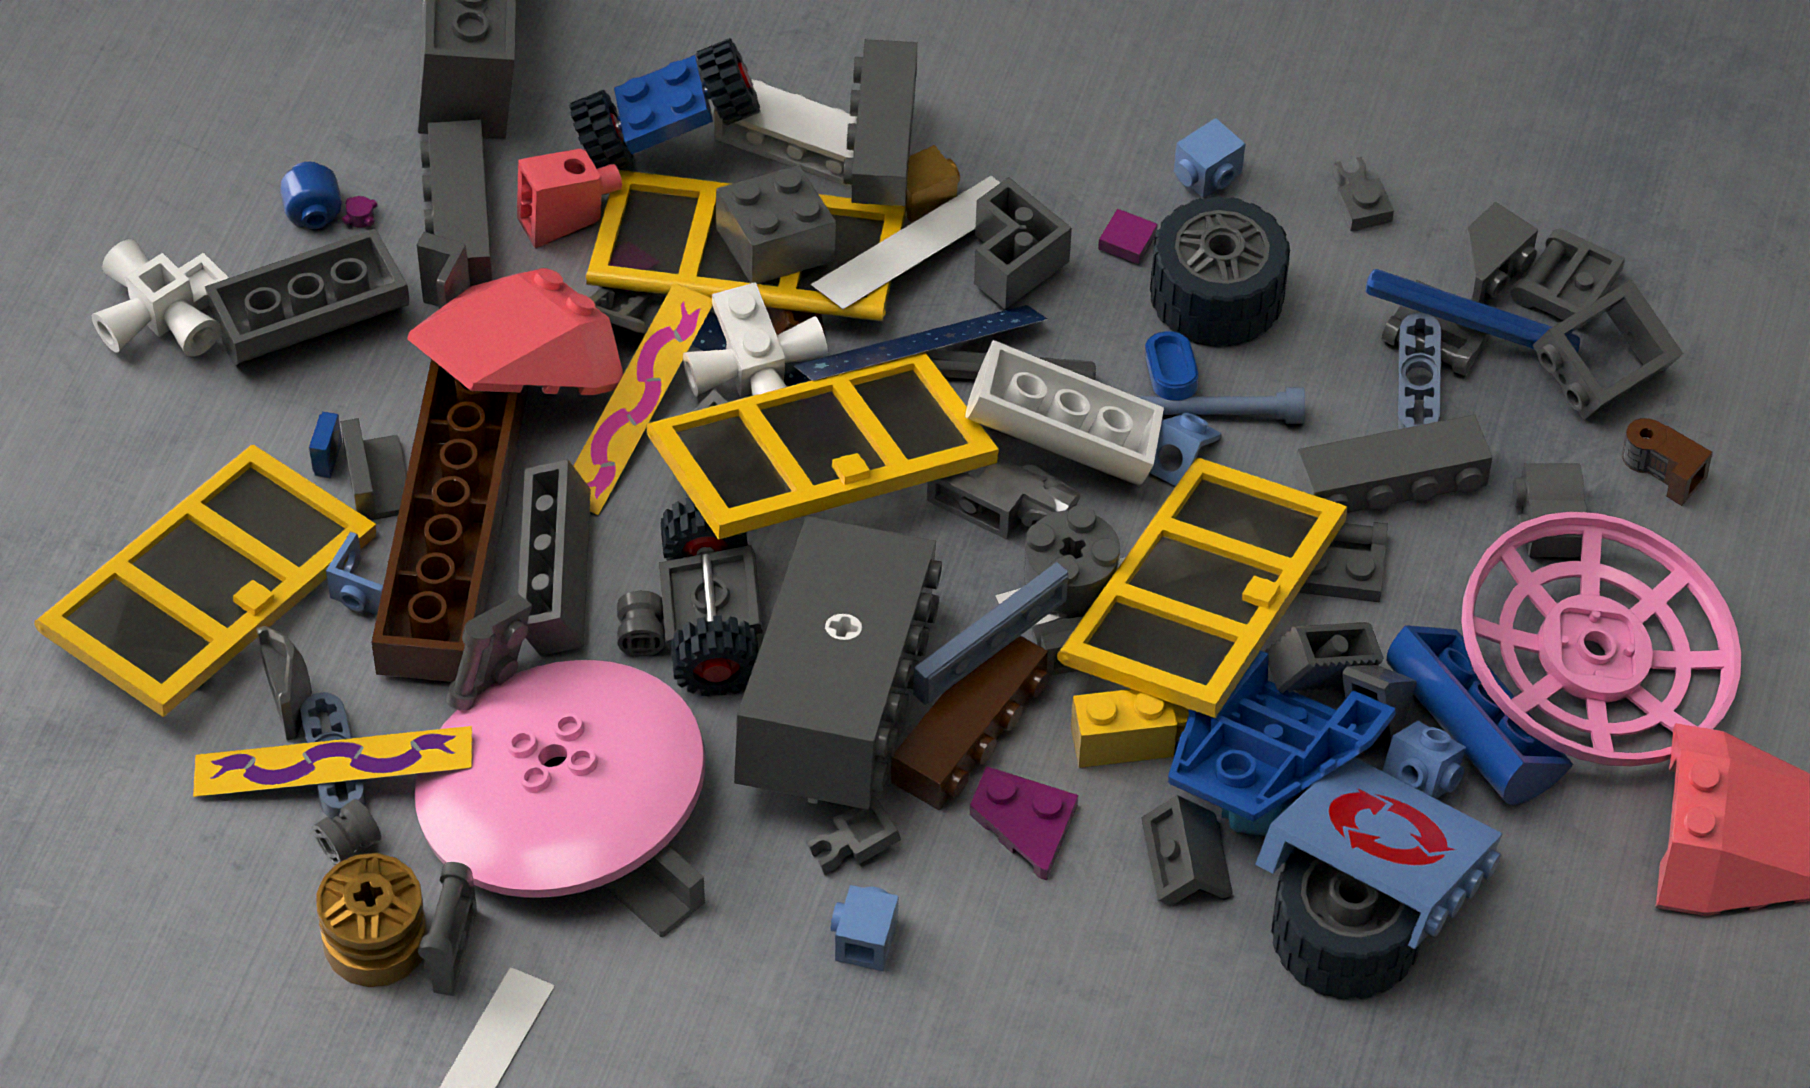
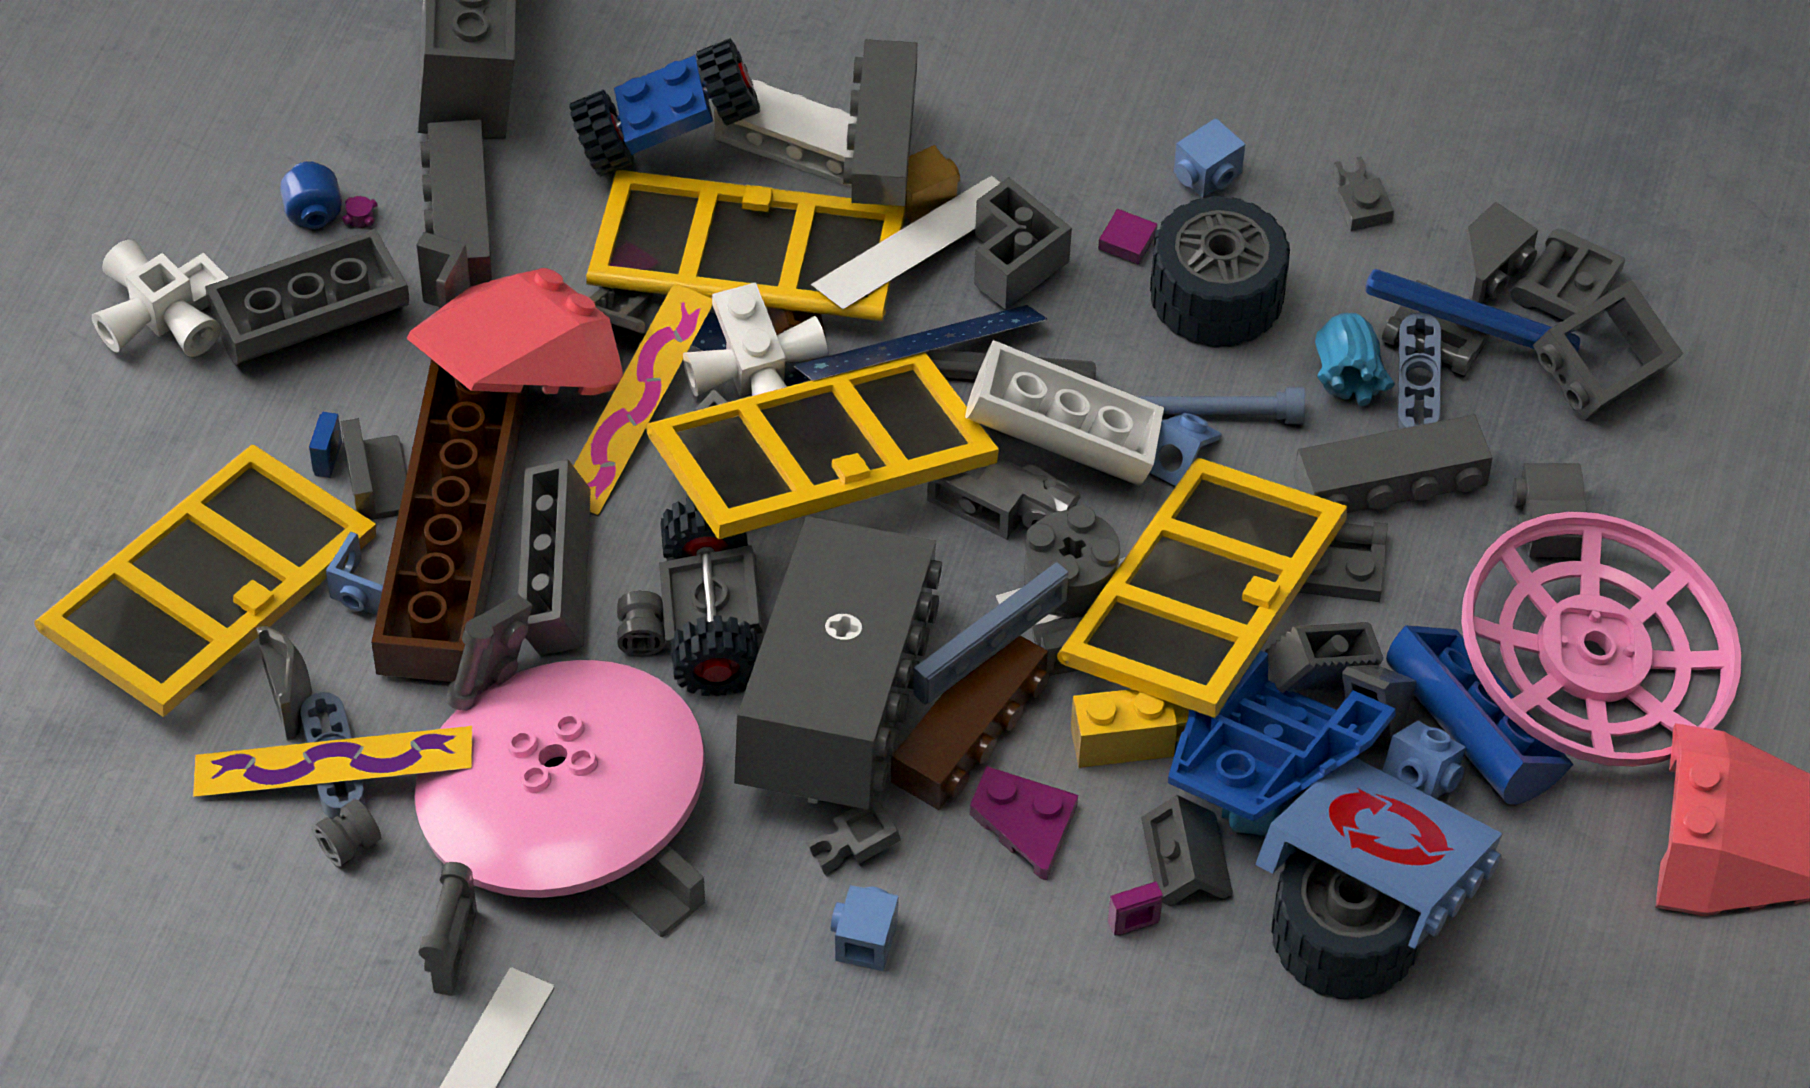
pearl gold wheel [316,853,427,987] -> none
coral torso [517,149,622,248] -> none
dark grey brick [716,165,836,284] -> none
blue tile [1145,331,1198,401] -> none
reddish brown leg [1622,418,1713,506] -> none
none -> magenta tile [1108,881,1163,936]
none -> dark azure piece [1315,313,1395,406]

